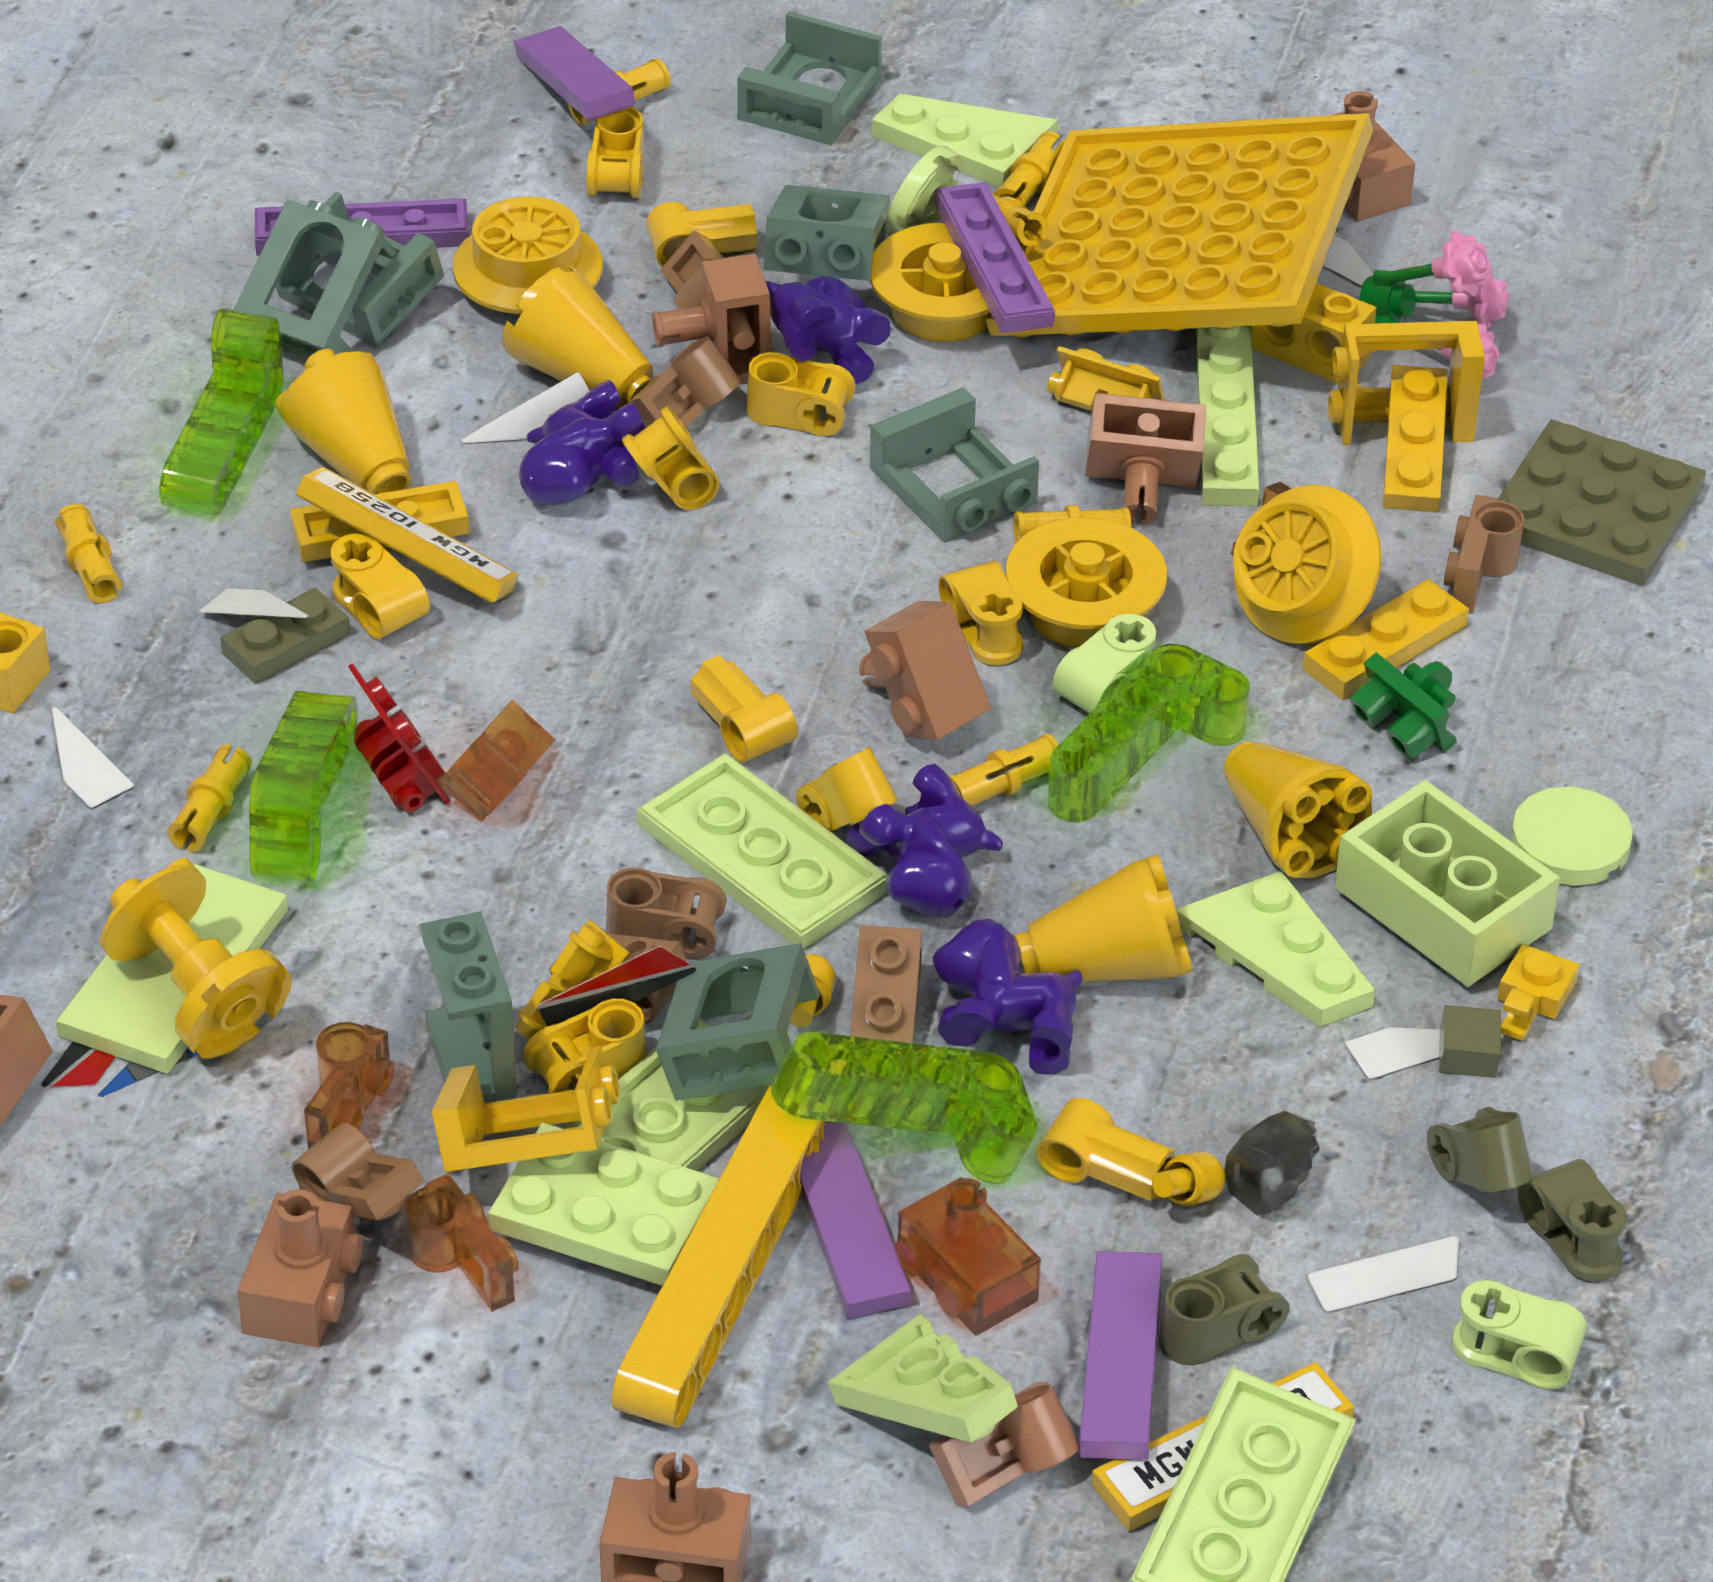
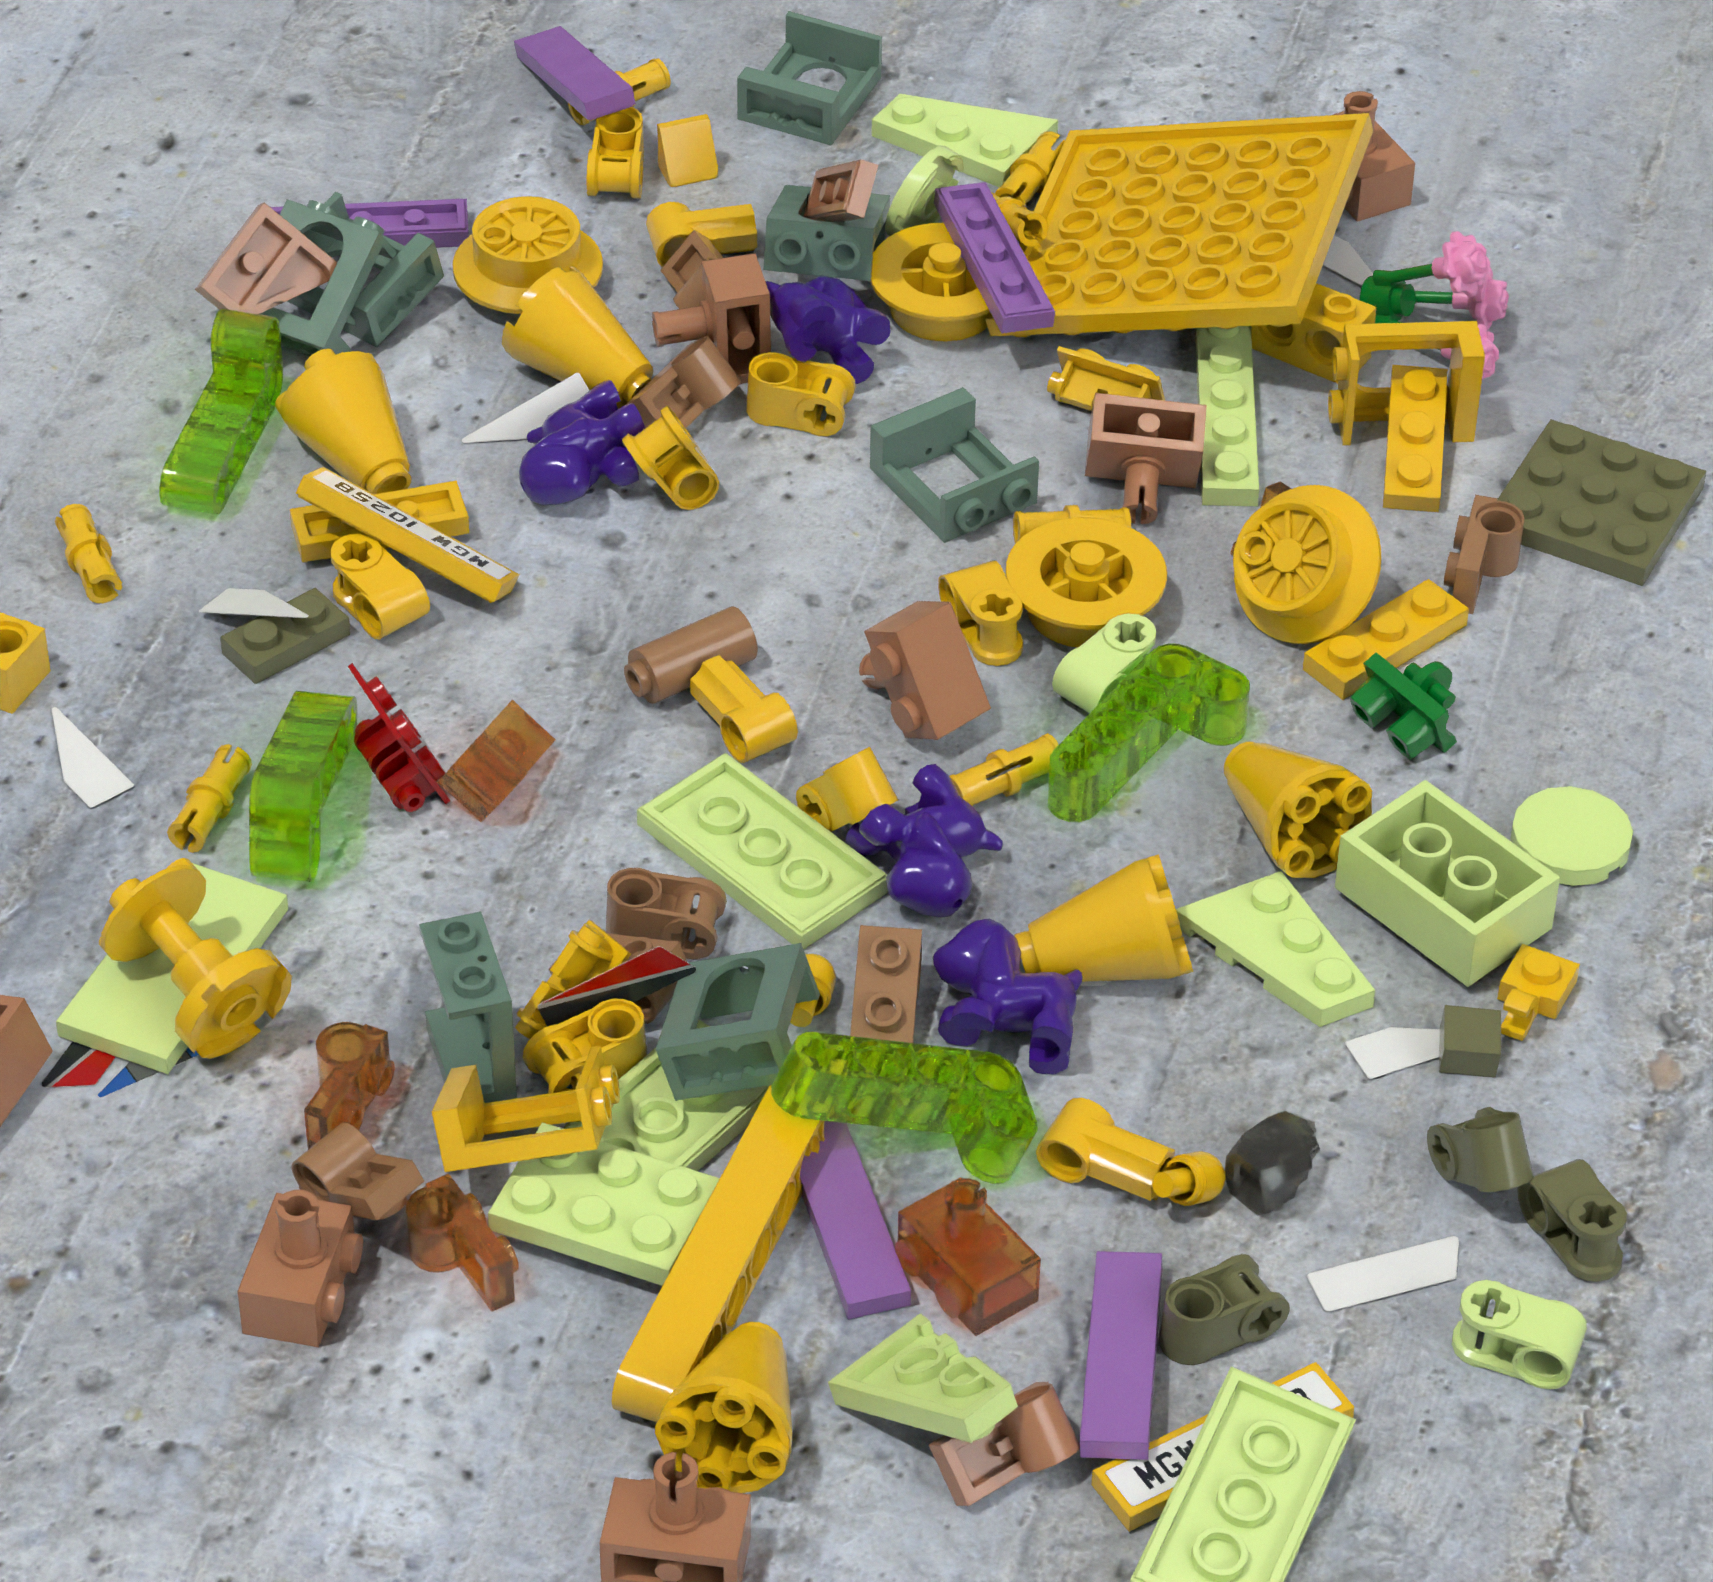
none -> nougat wing [195,202,338,324]
none -> medium nougat brick [624,606,758,704]
none -> yellow cone [655,1322,792,1493]
none -> yellow slope [657,114,718,187]
none -> nougat tile [803,159,879,222]

